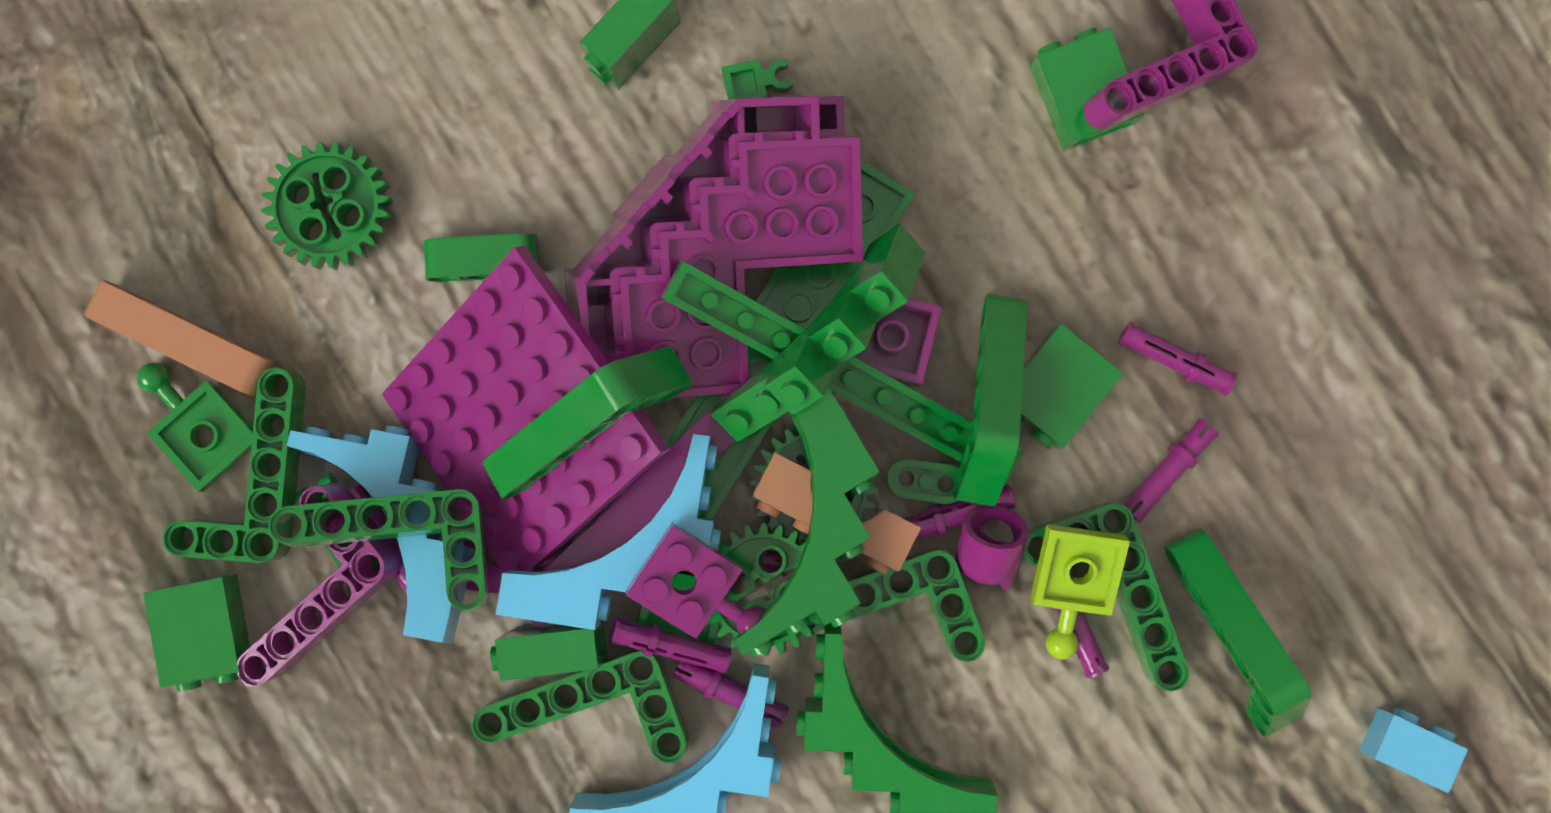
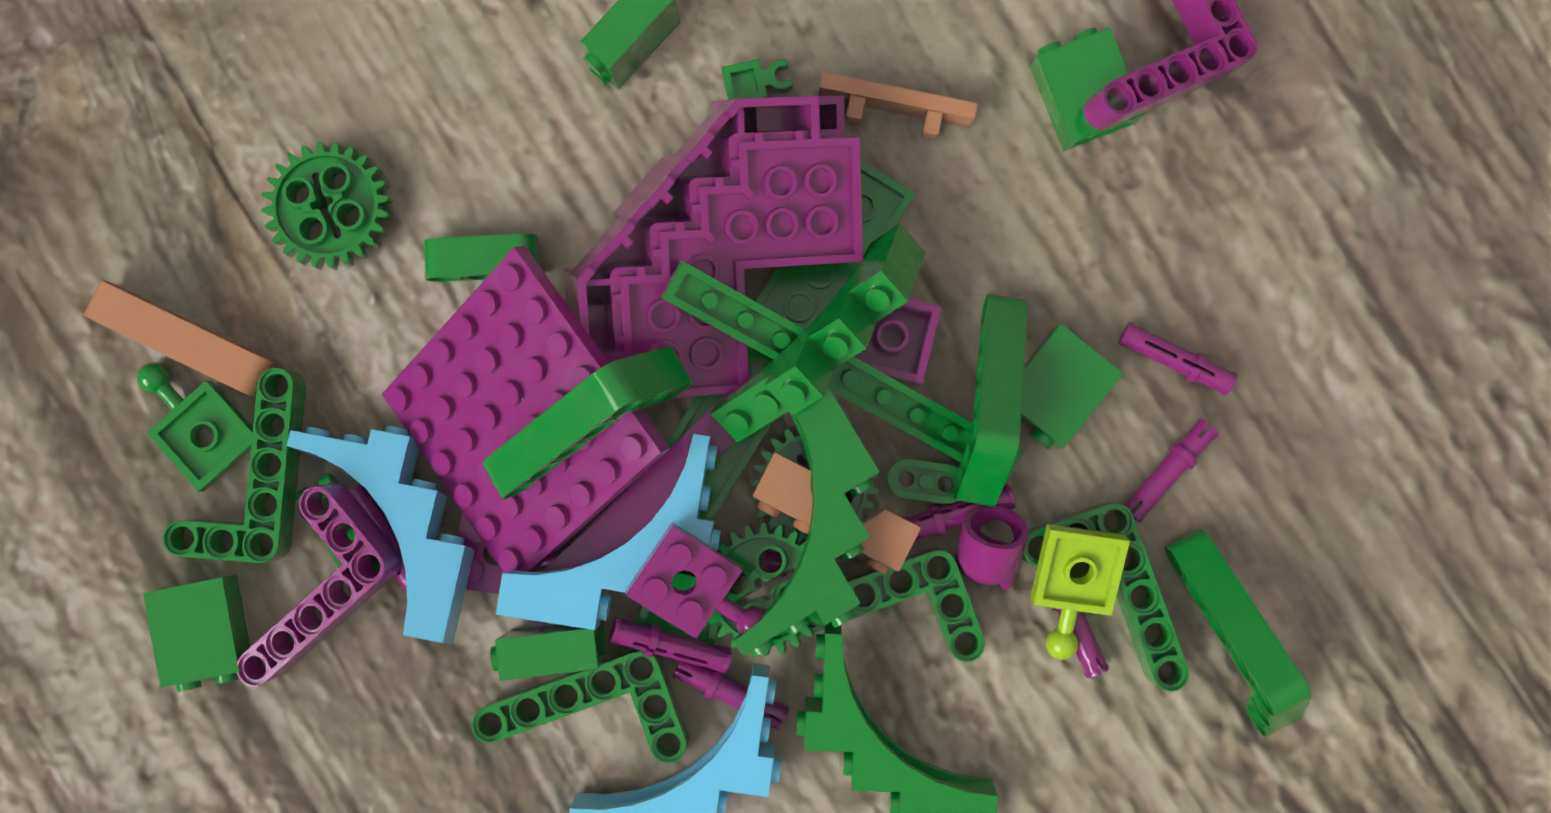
green beam [268,489,489,612] -> none
medium azure brick [1359,707,1468,794] -> none
none -> nougat hinge [819,72,978,140]

